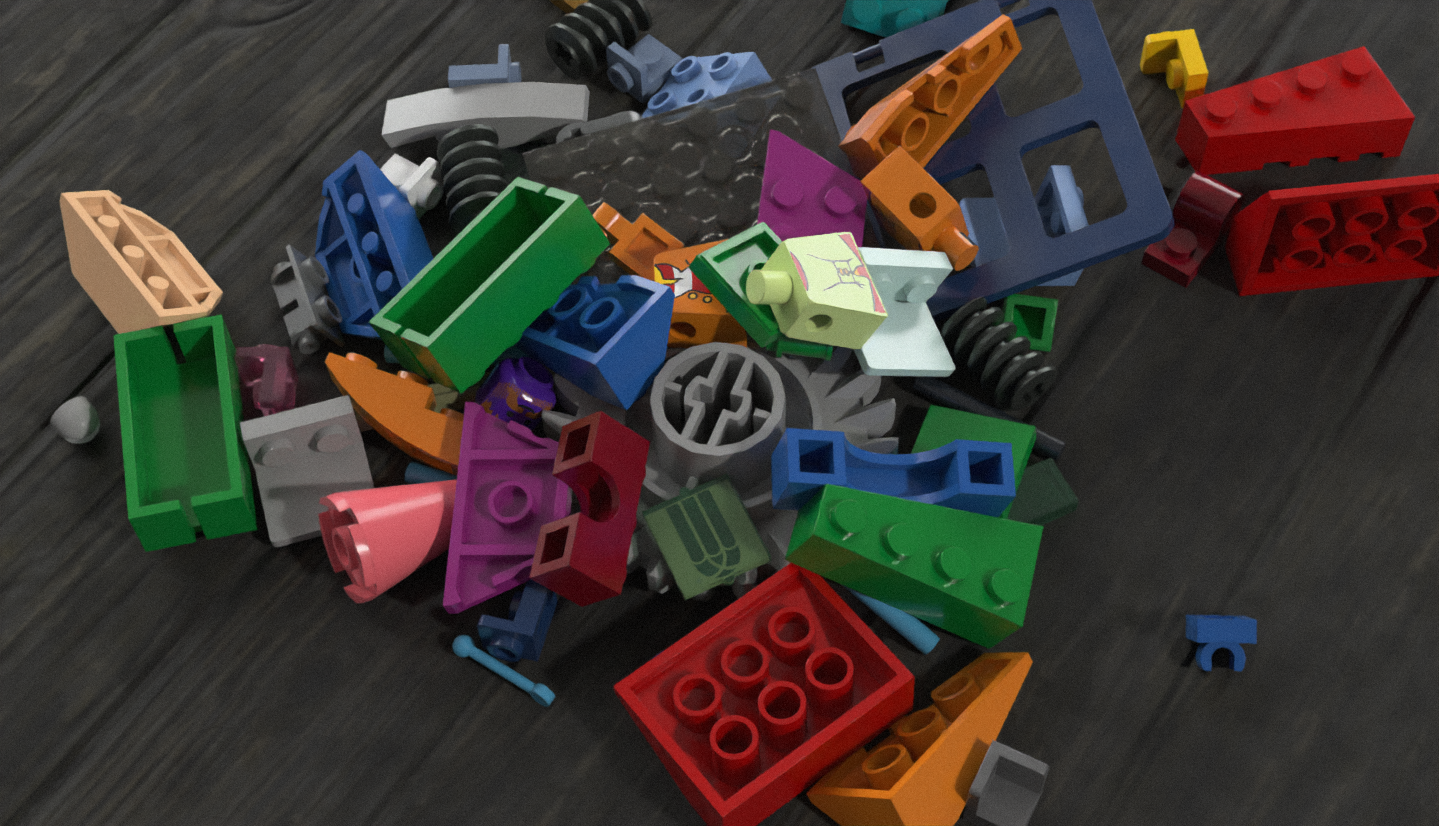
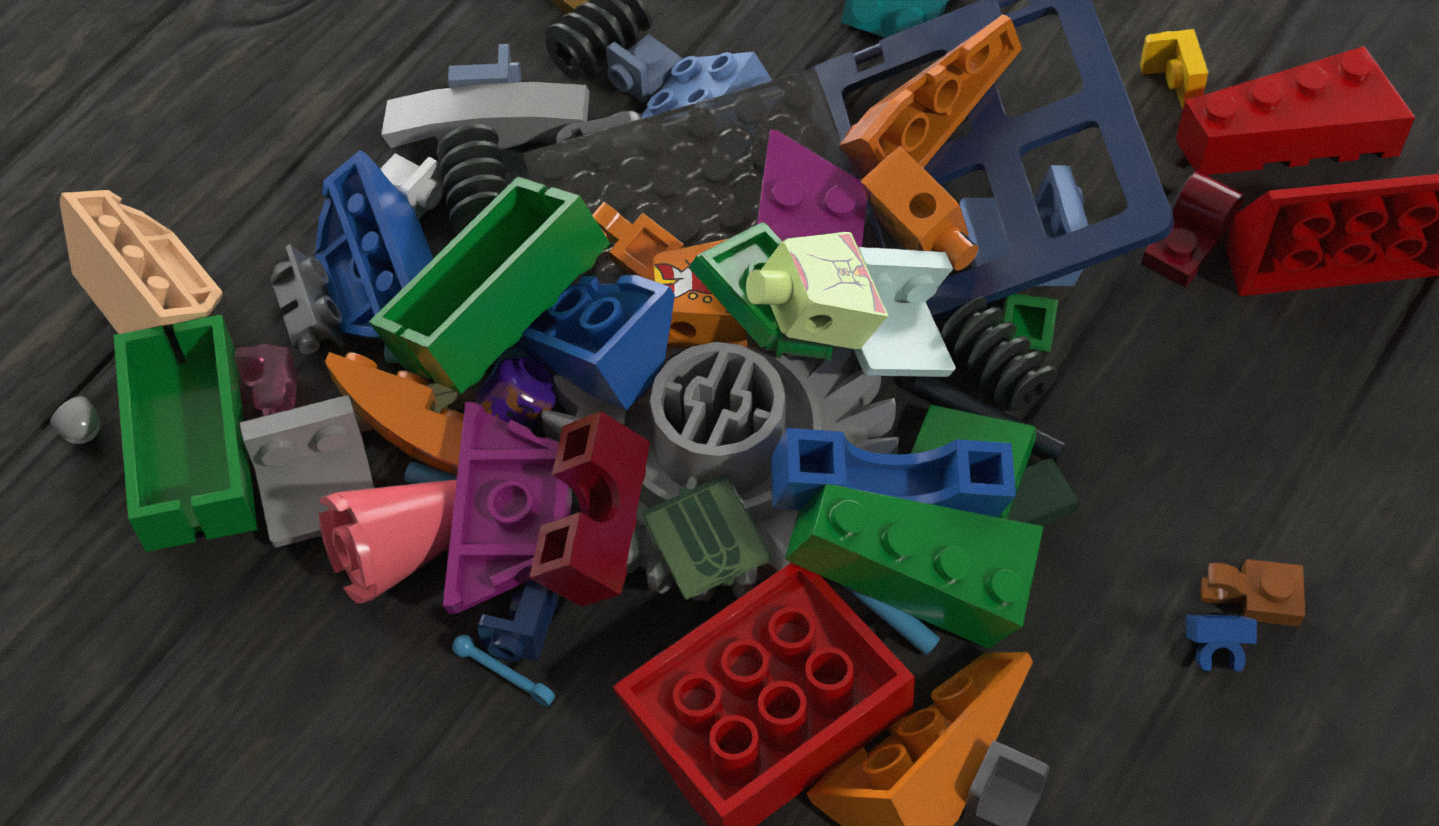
none -> dark orange plate [1201,559,1305,627]

